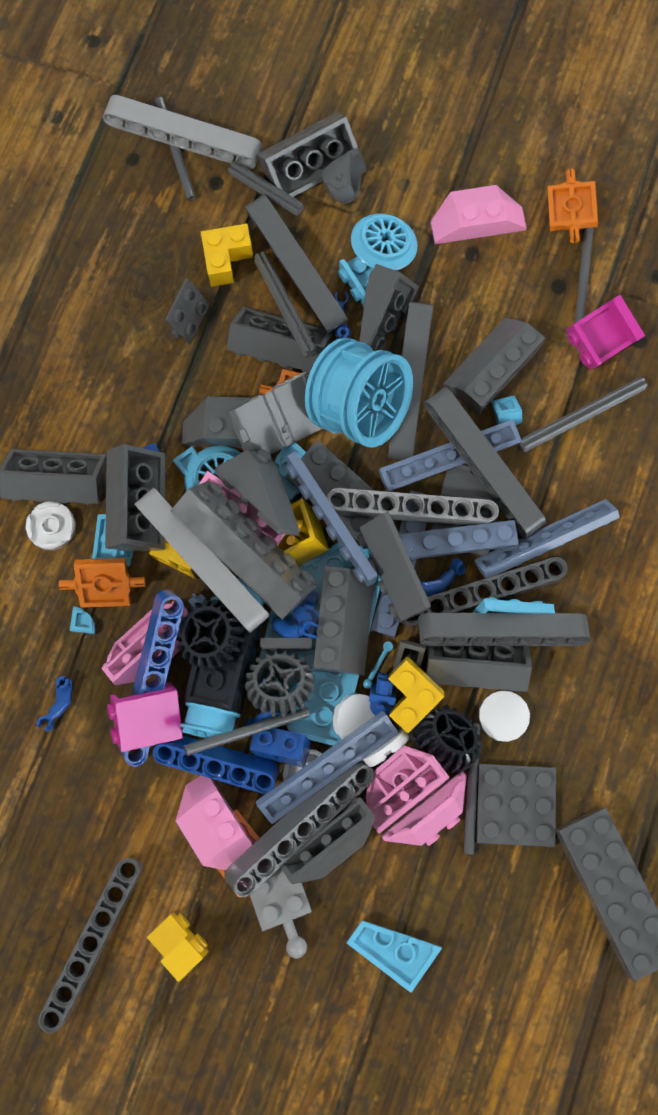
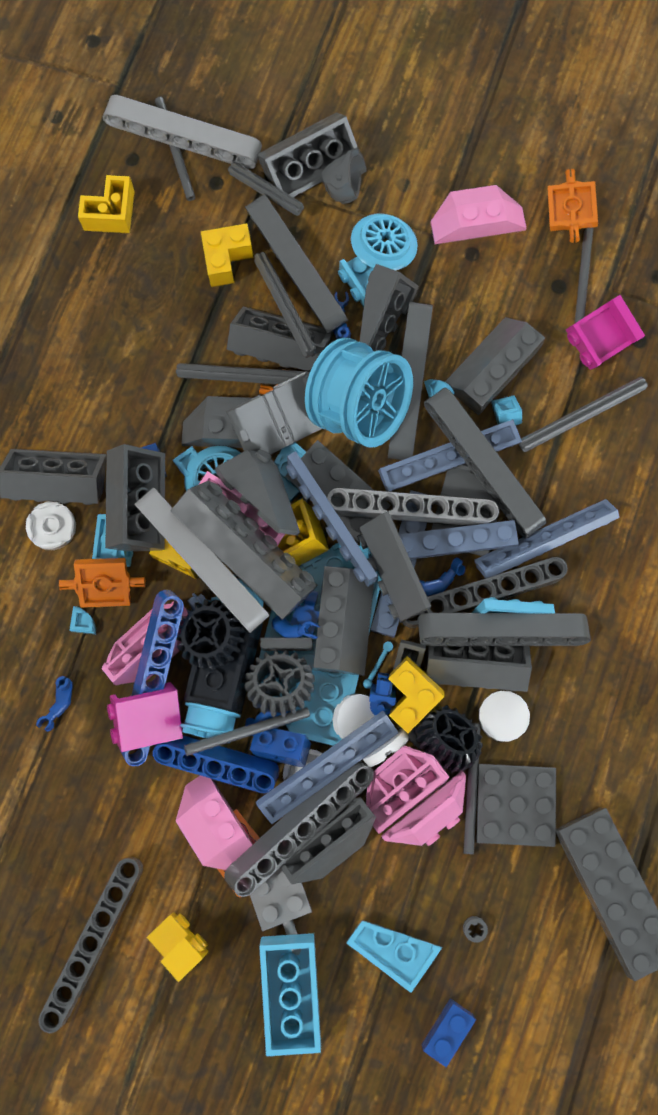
dark grey hinge [165,278,210,344] -> none
none -> yellow brick [78,175,134,233]
none -> dark grey axle [176,363,310,384]
none -> medium azure brick [260,933,321,1056]
none -> blue brick [421,998,476,1068]
none -> medium azure tile [424,379,455,398]
none -> dark grey bush [463,916,488,942]

